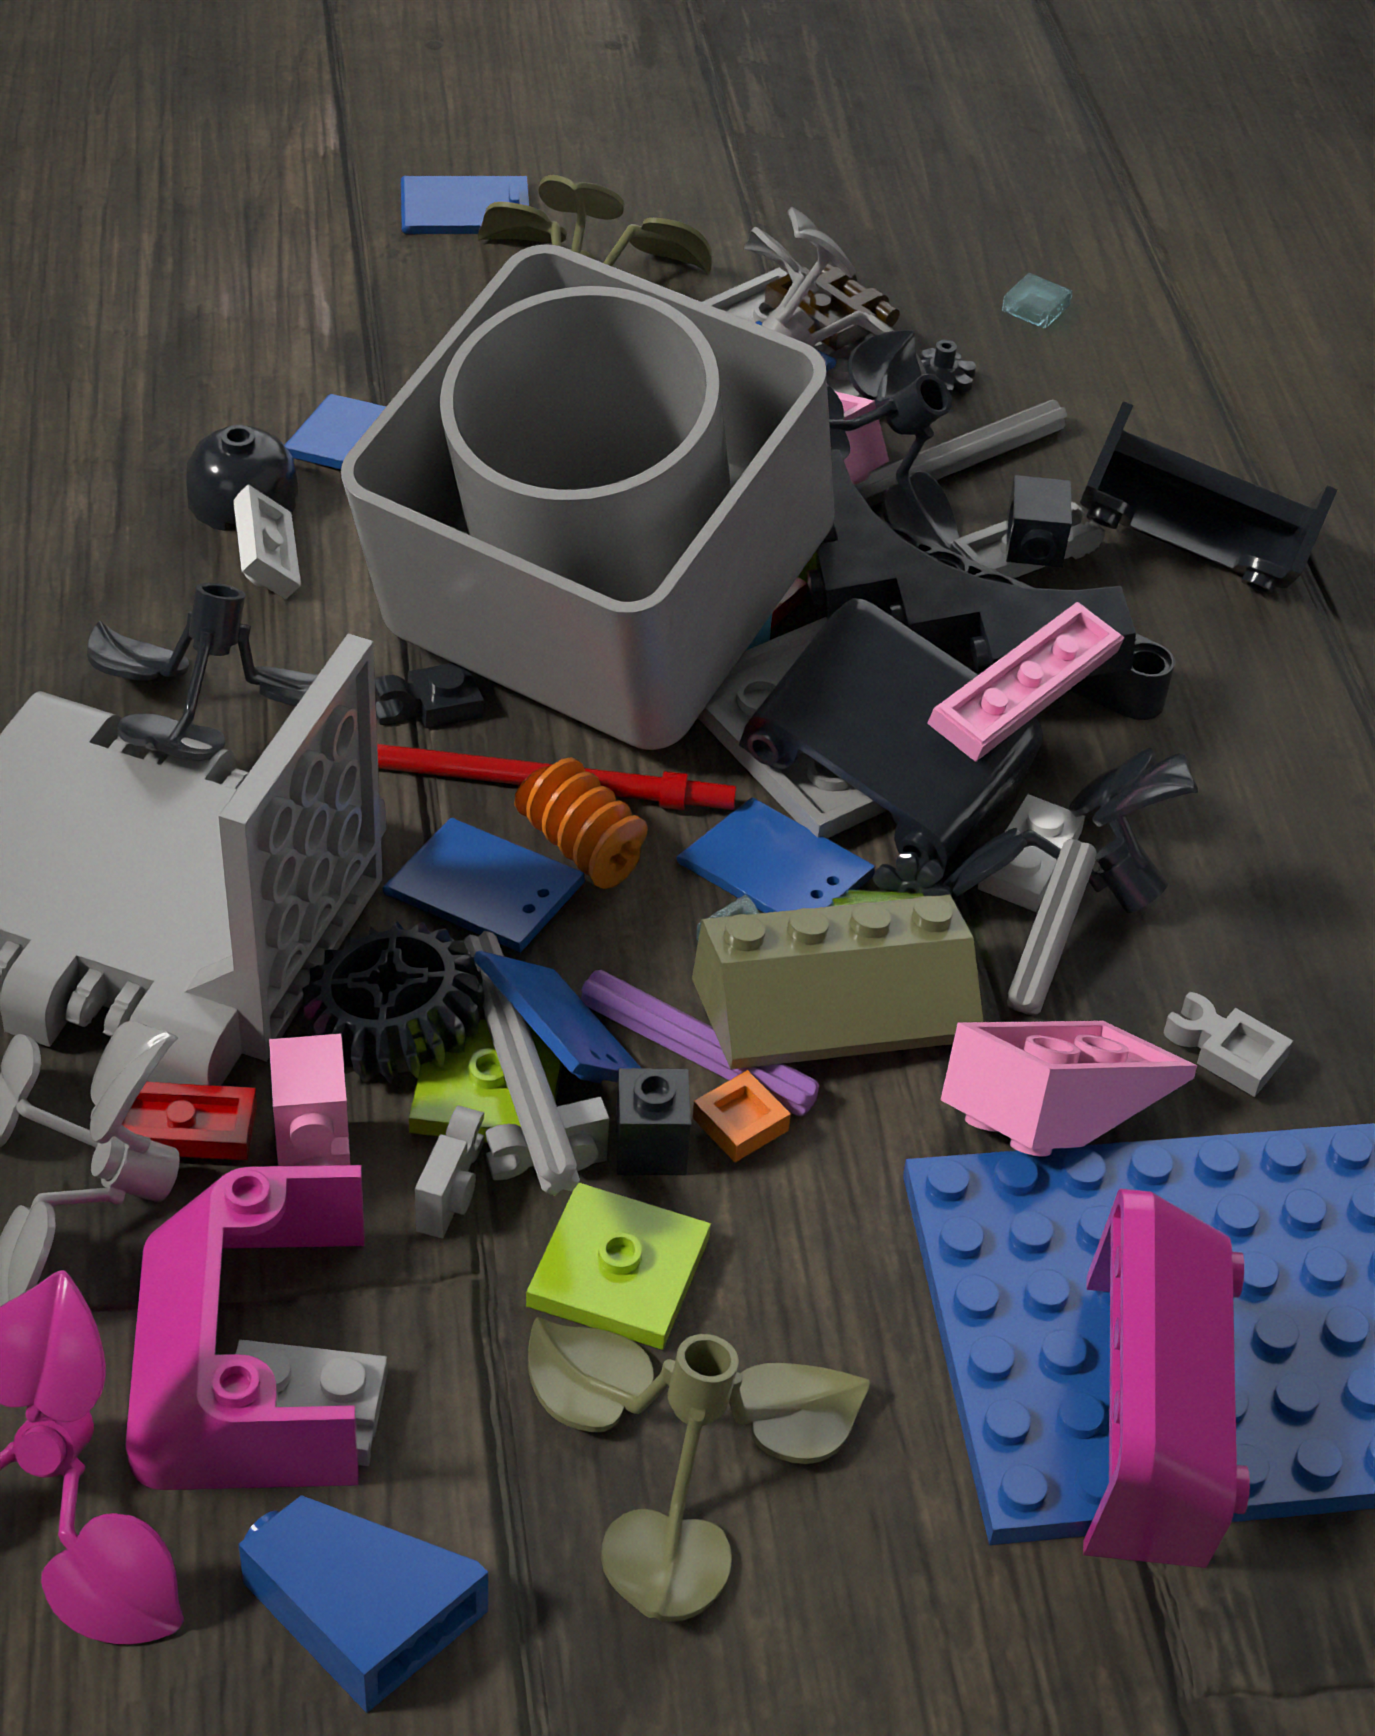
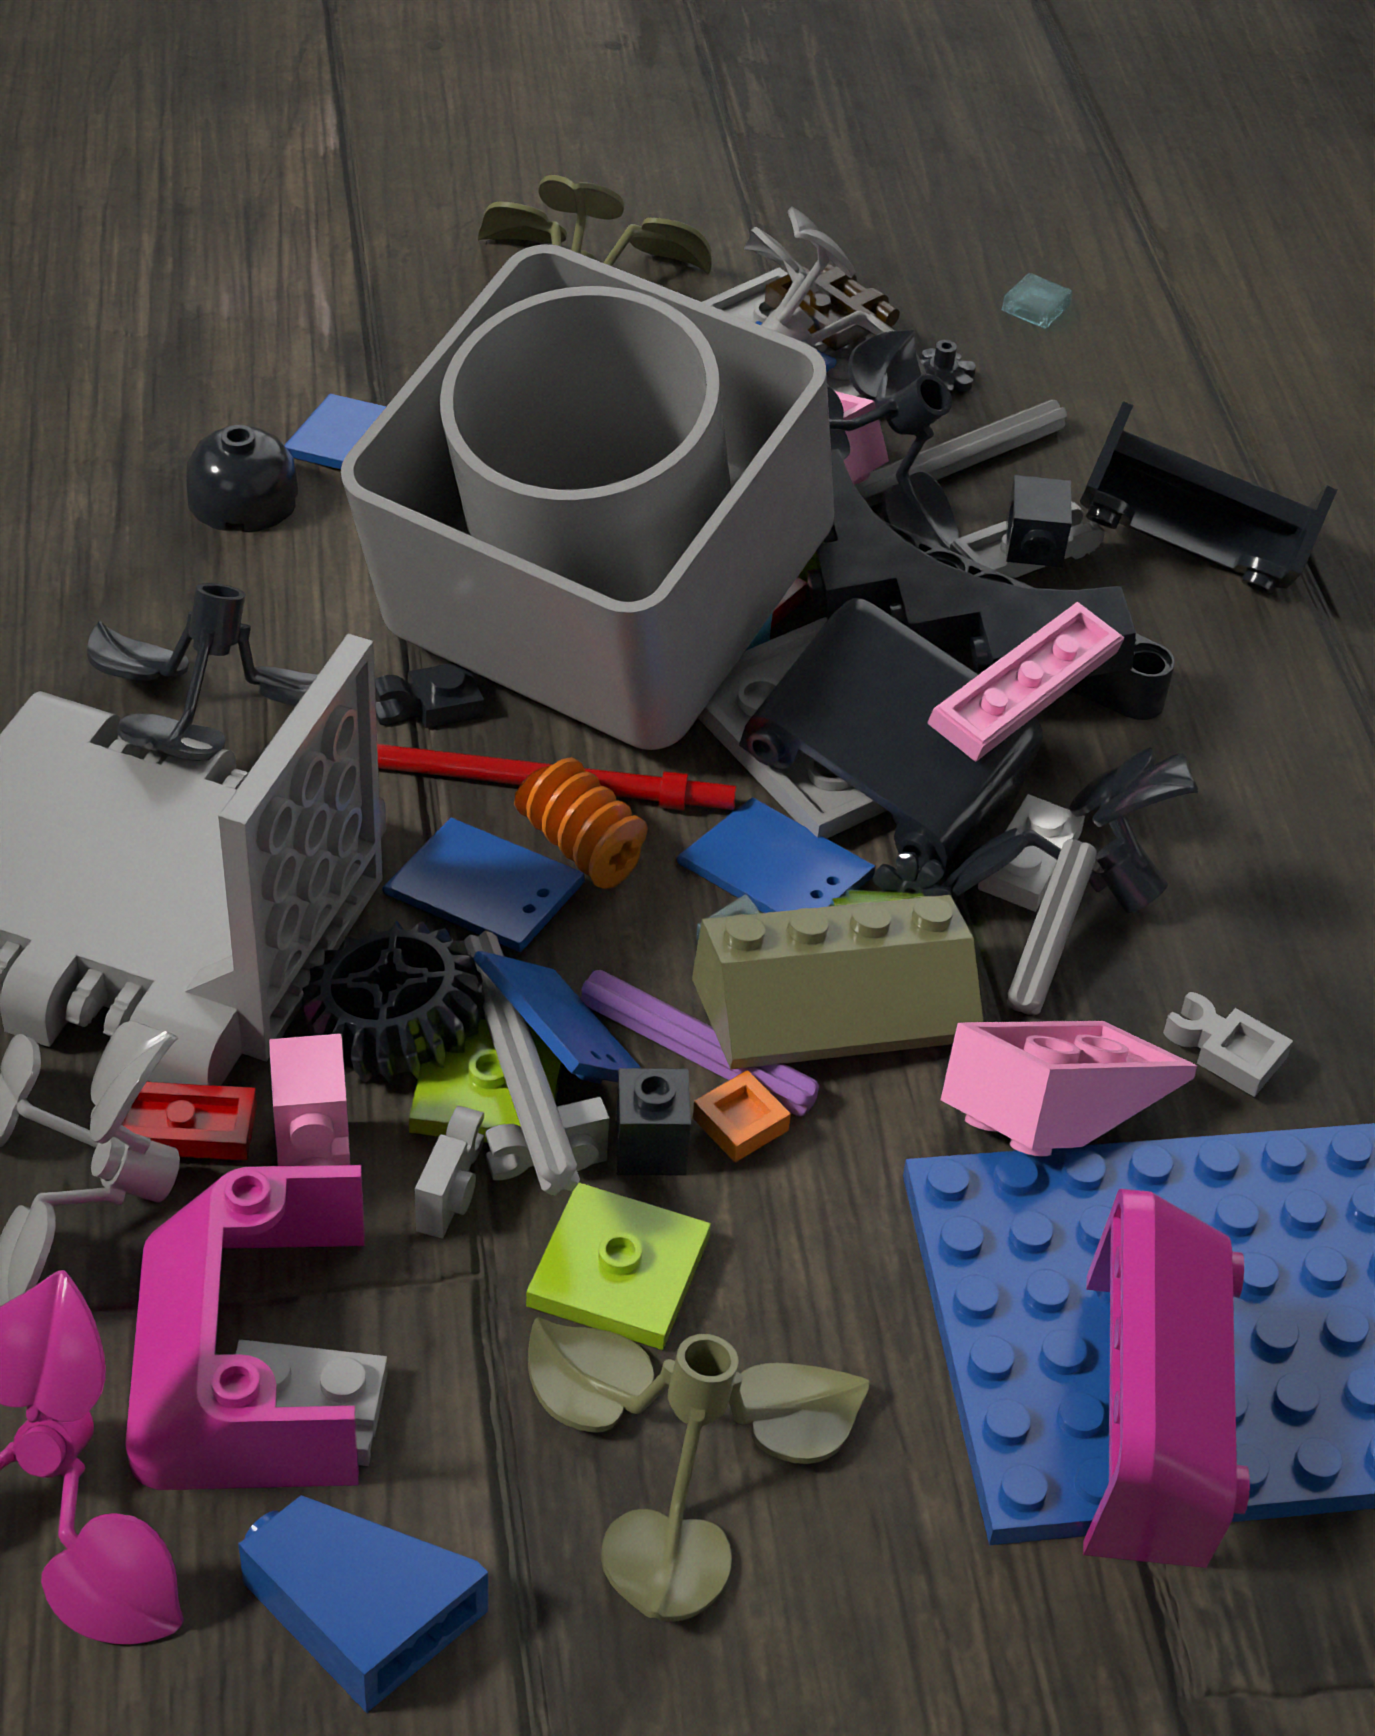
white plate [234,484,301,599] -> none
container [401,176,529,234] -> none

